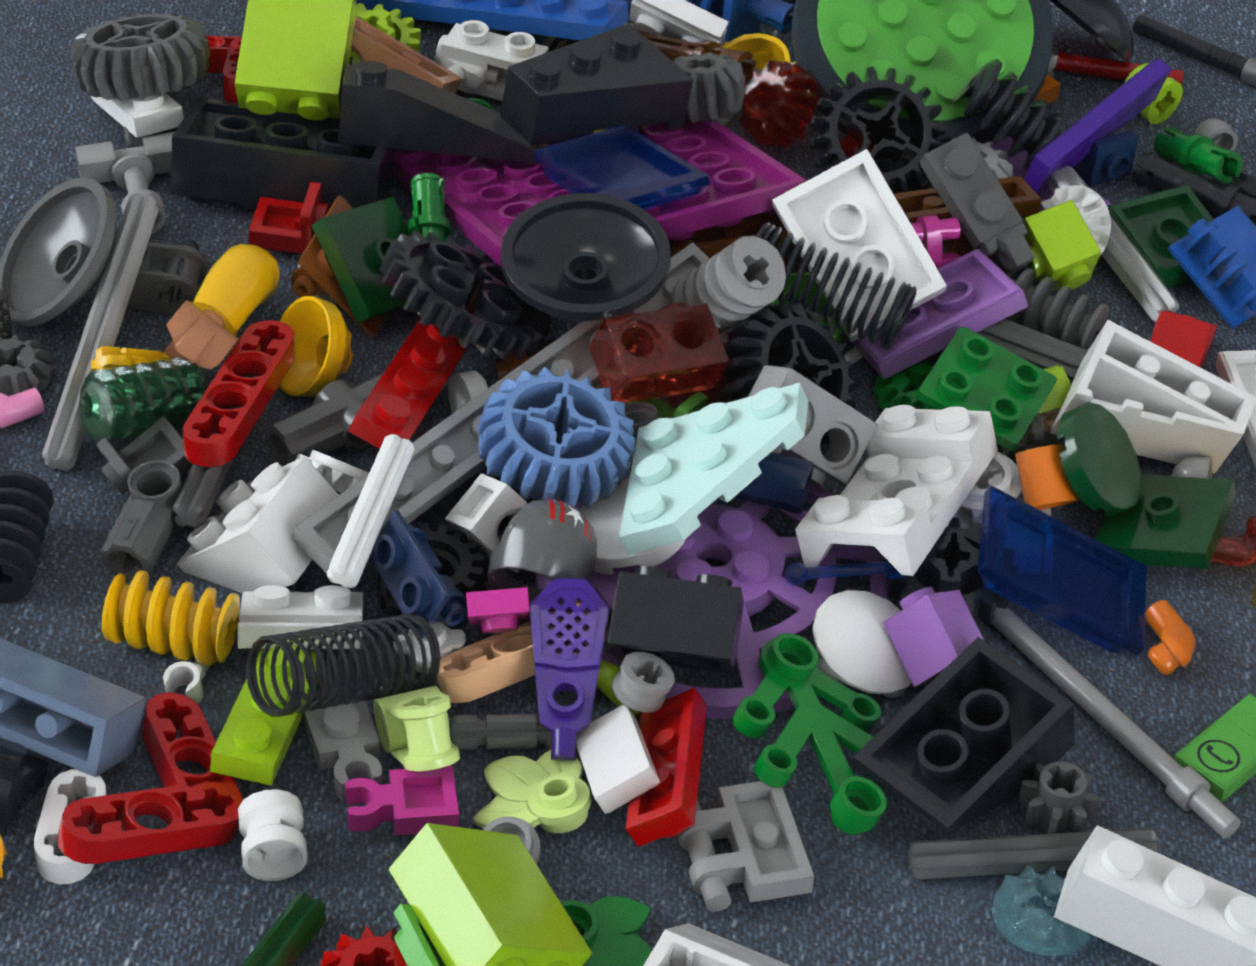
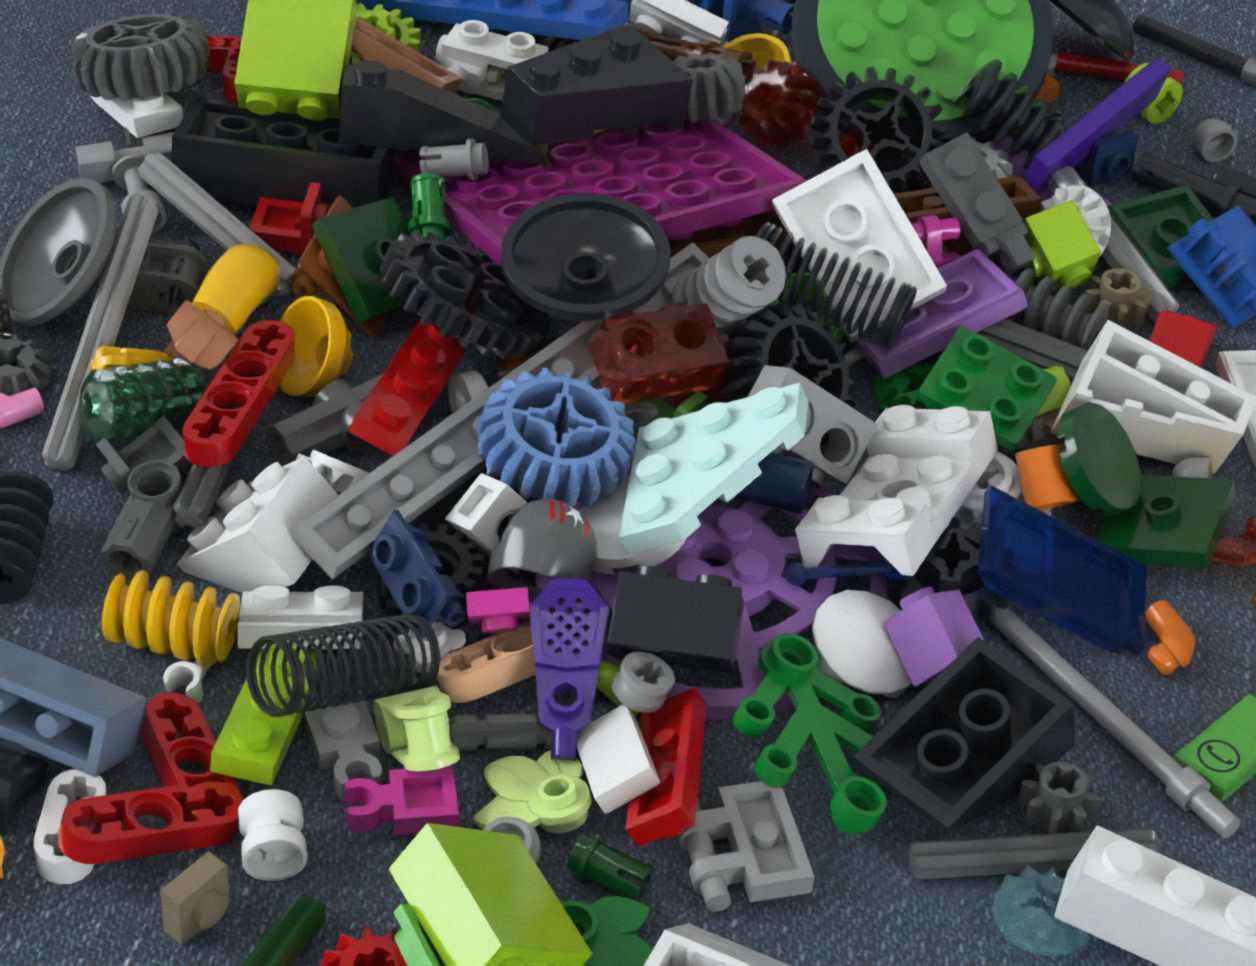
white axle [327,434,415,588] -> none
clear blue piece [534,124,710,210] -> none
green pin [1154,127,1243,183] -> none
none -> light grey axle [138,153,296,295]
none -> dark tan plate [160,851,230,946]
none -> light grey pin [420,138,489,181]
none -> dark green pin [567,834,654,902]
none -> dark tan gear [1086,268,1152,330]

